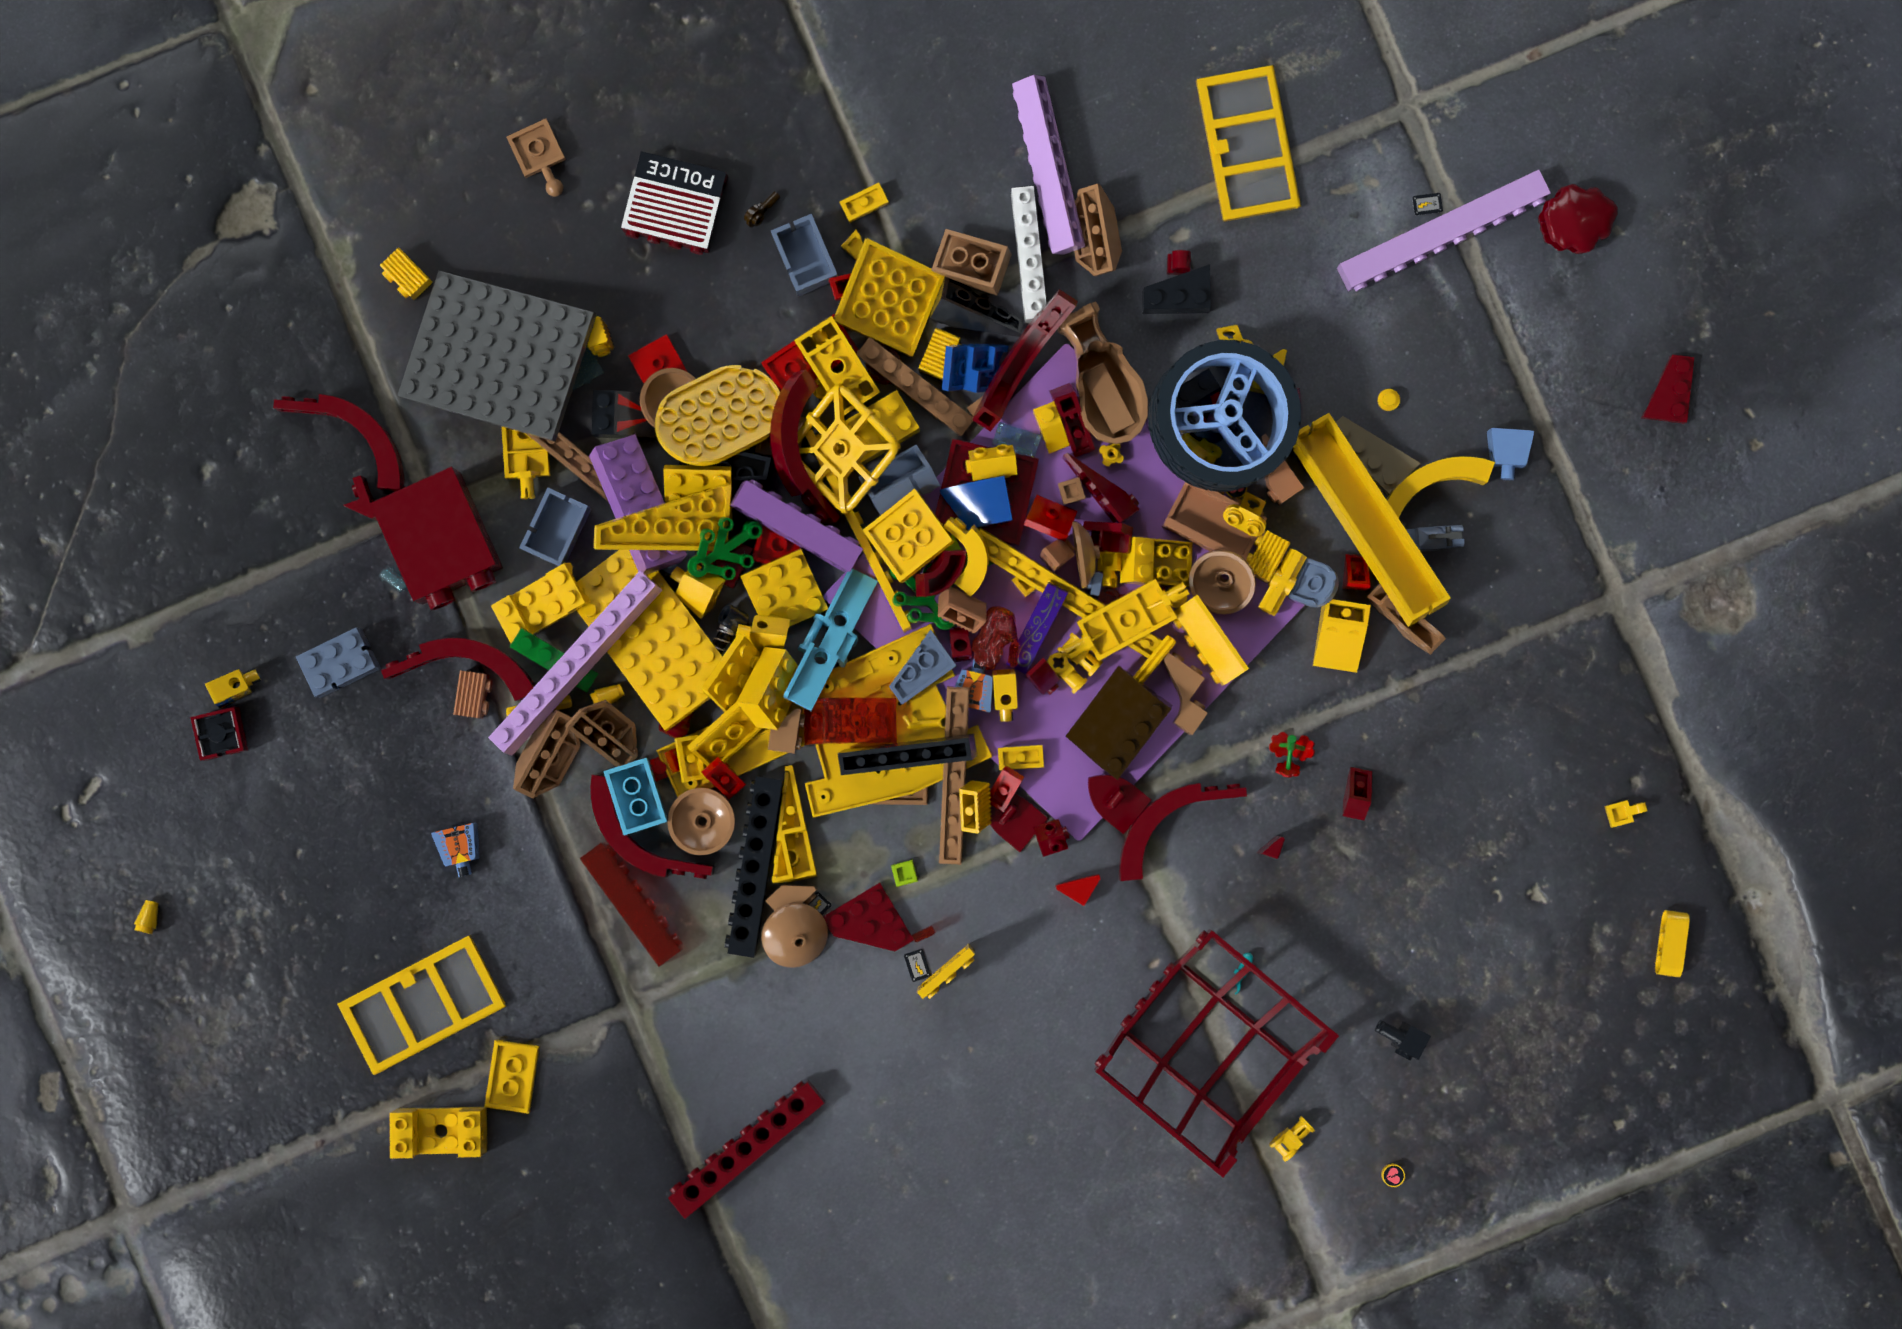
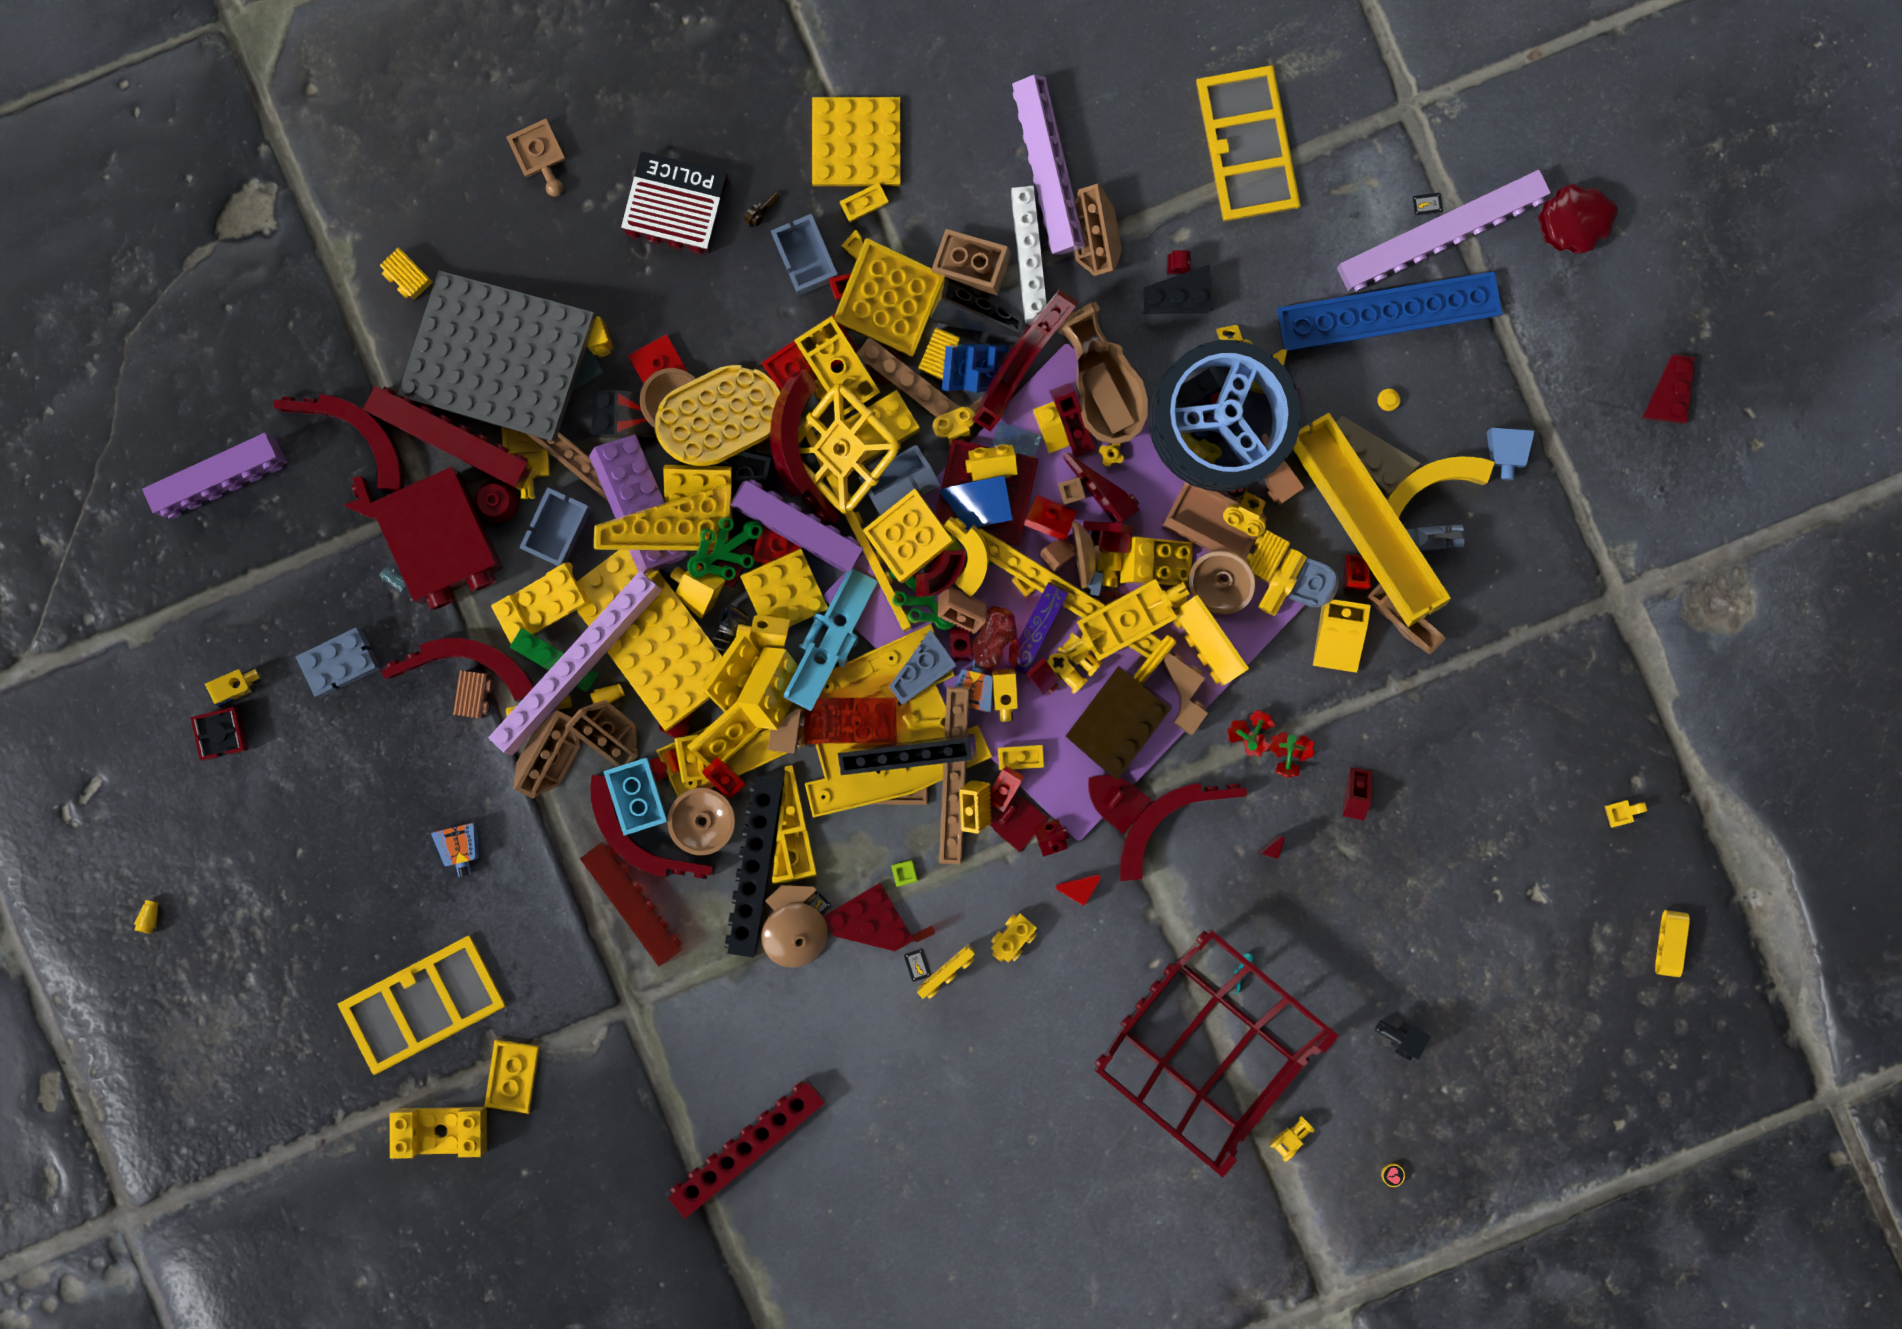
none -> medium lavender brick [142,433,287,519]
none -> dark red brick [363,386,533,491]
none -> dark red cone [474,480,518,524]
none -> yellow plate [812,97,900,186]
none -> yellow bracket [933,407,975,447]
none -> yellow brick [991,913,1037,962]
none -> red plant [1227,710,1275,757]
none -> blue plate [1276,271,1503,352]

